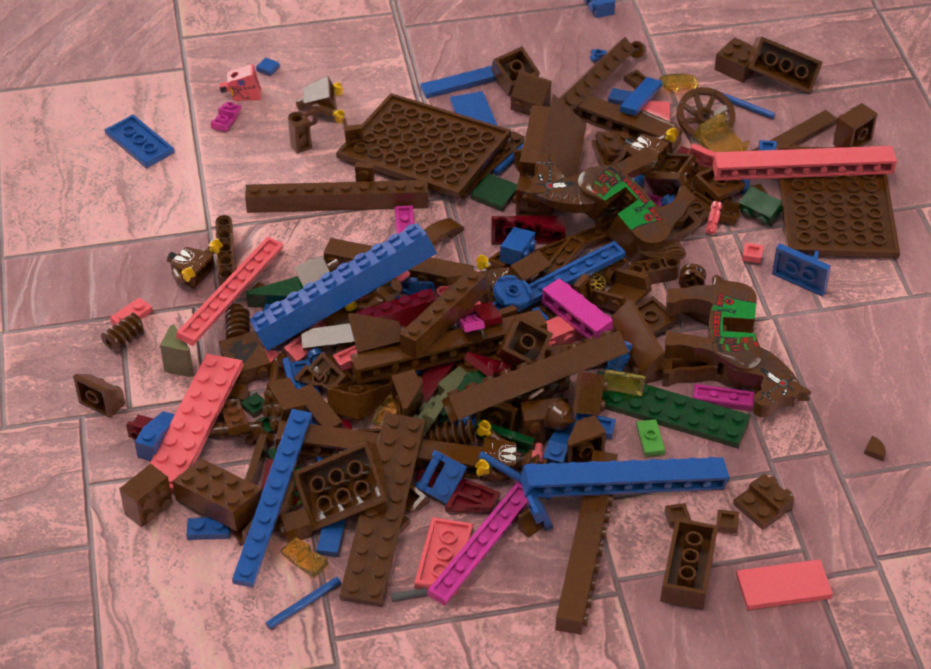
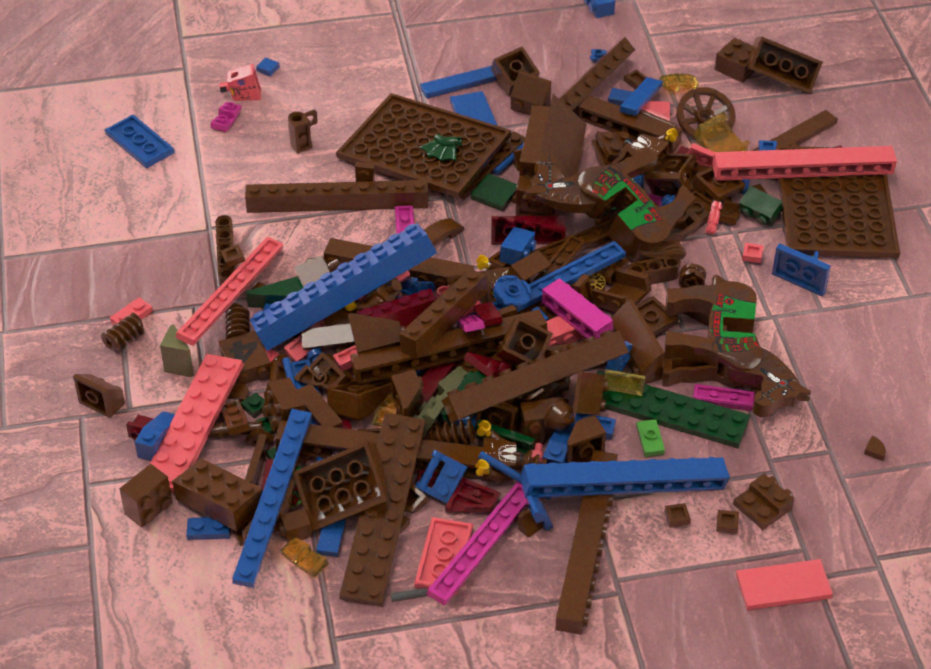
reddish brown torso [167,239,223,289] -> none
blue bar [265,576,341,629] -> none
reddish brown torso [296,76,345,123] -> none
reddish brown panel [342,118,364,145] -> none
reddish brown tile [630,41,646,58] -> none
reddish brown brick [660,518,718,610] -> none
blue bar [721,92,776,119] -> none
reddish brown brick [833,103,878,148] -> none
none -> reddish brown plate [221,244,245,267]
none -> dark green arm [419,134,462,161]

